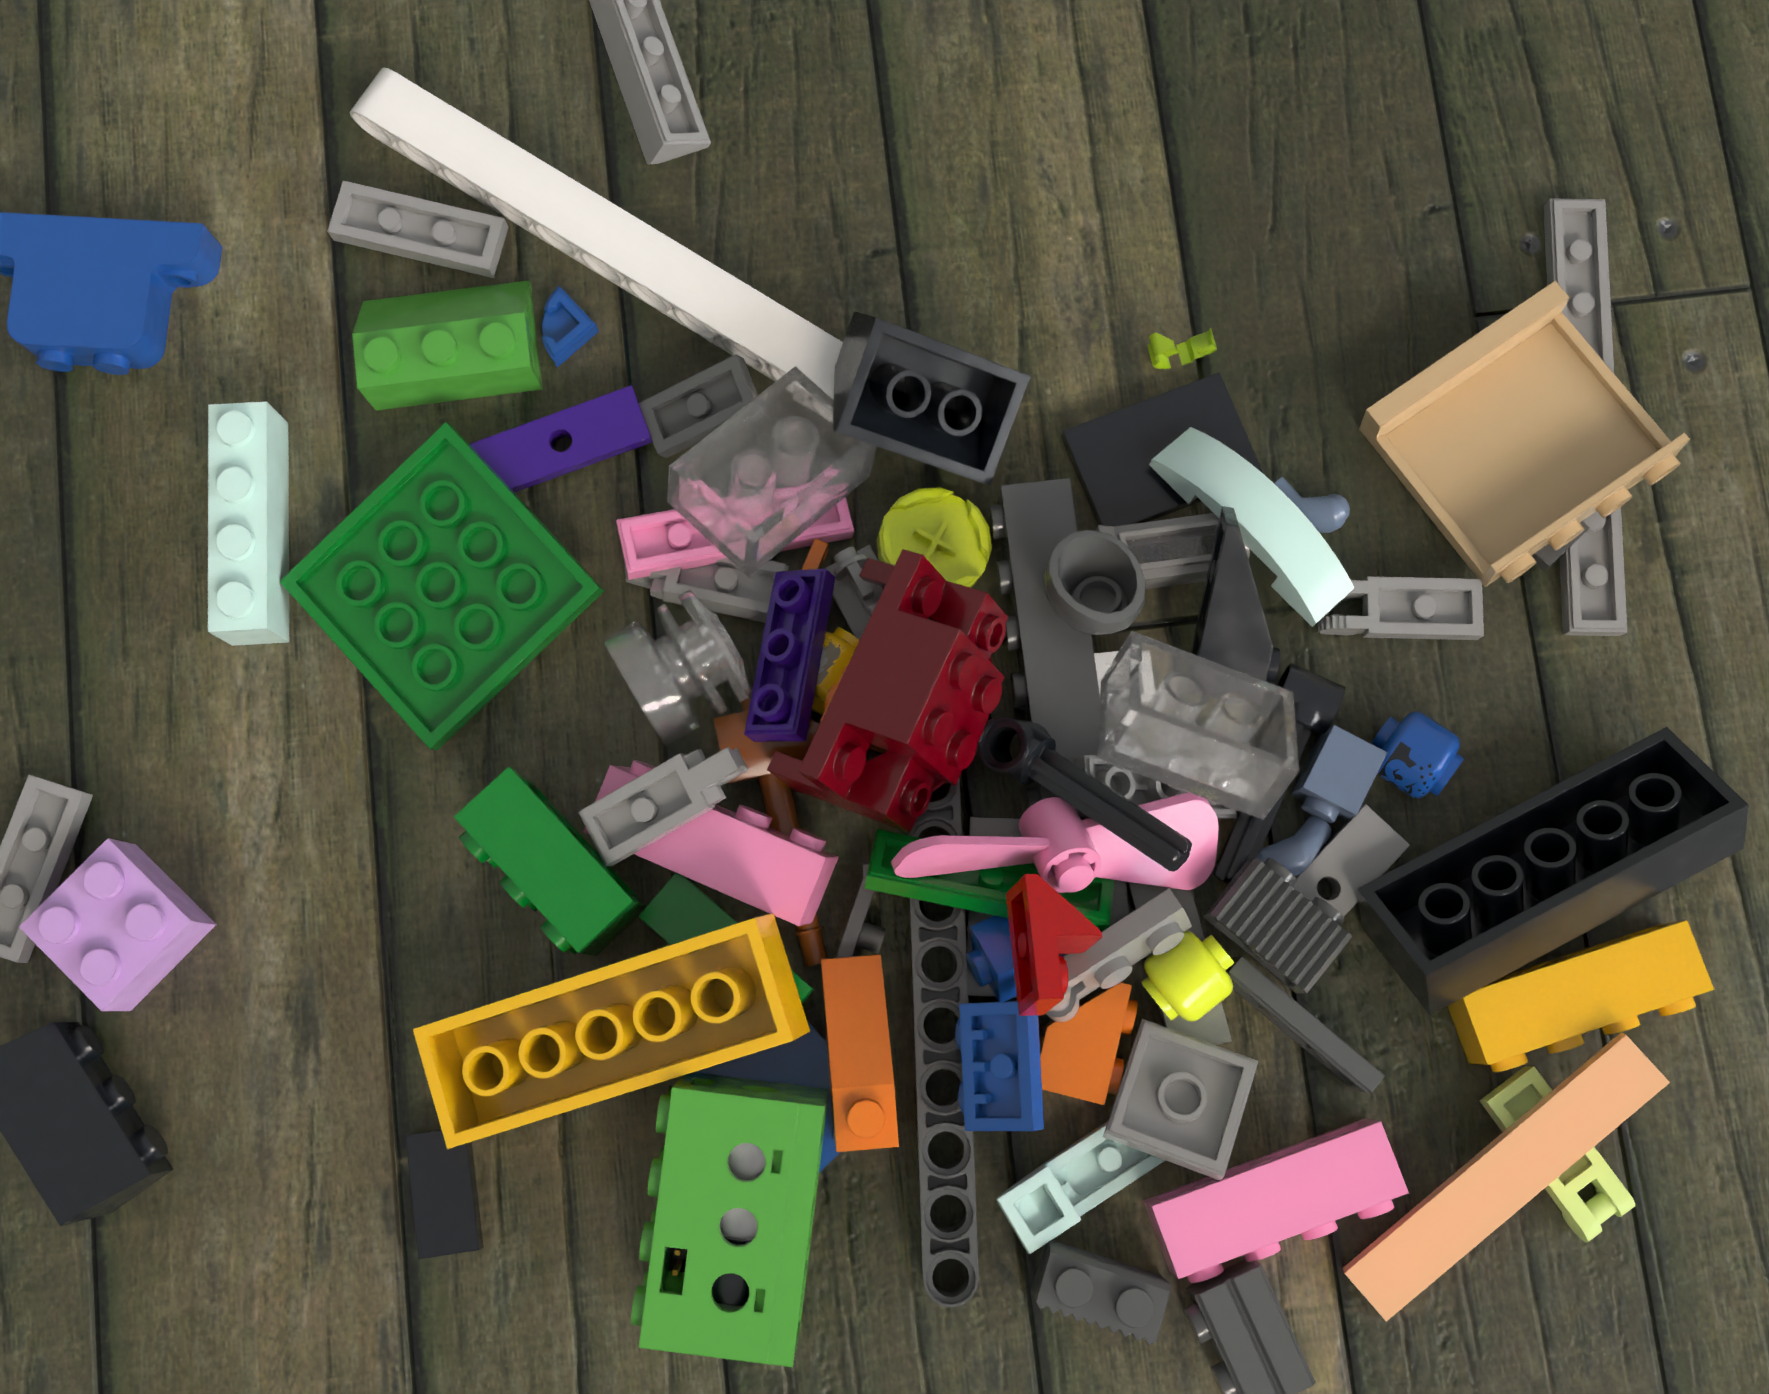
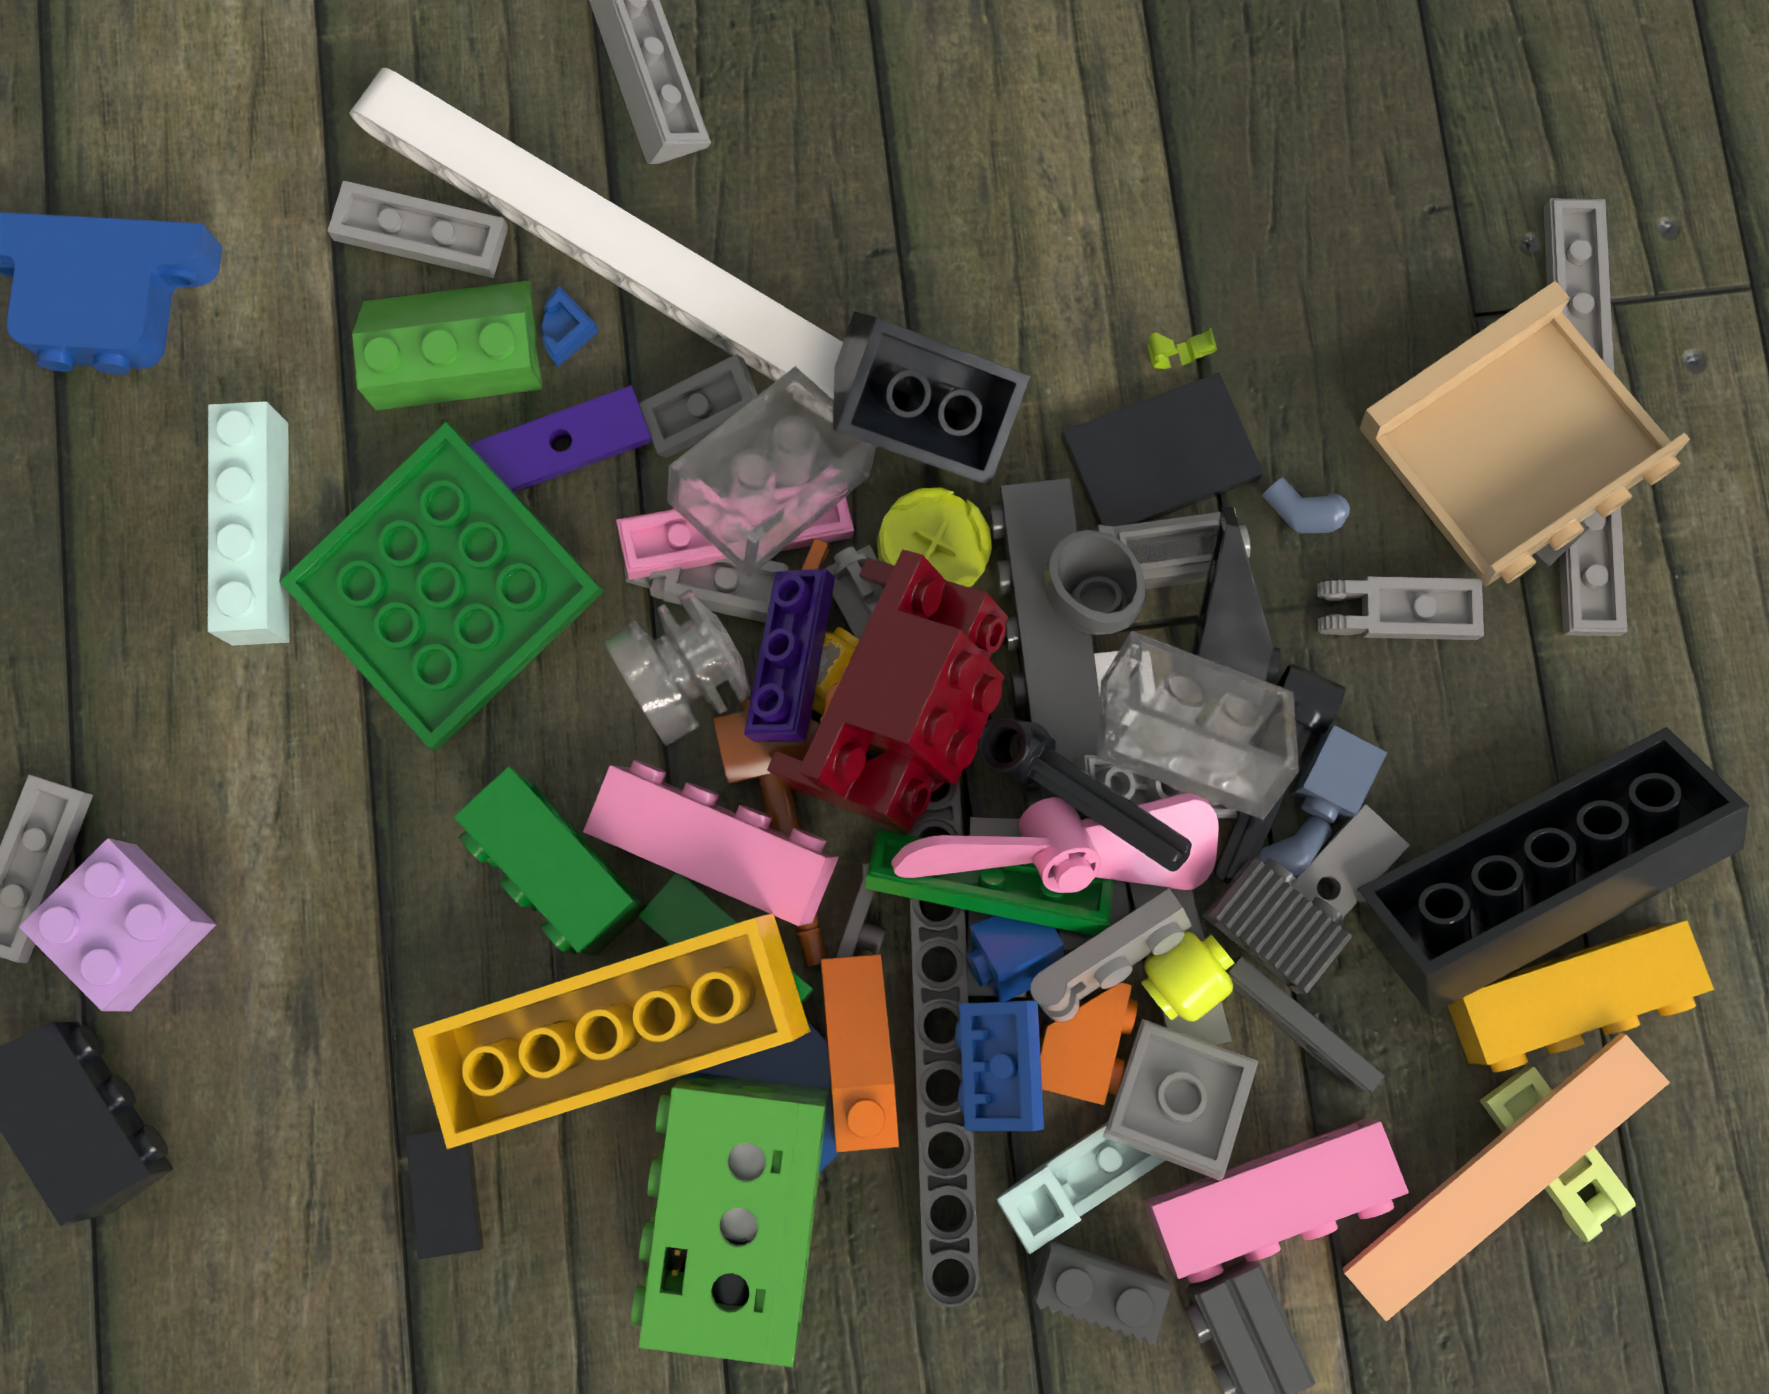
light grey hinge [578,747,749,866] -> none
red slope [1006,874,1102,1016] -> none
light aqua slope [1149,427,1354,627] -> none
blue head [1371,711,1465,799] -> none

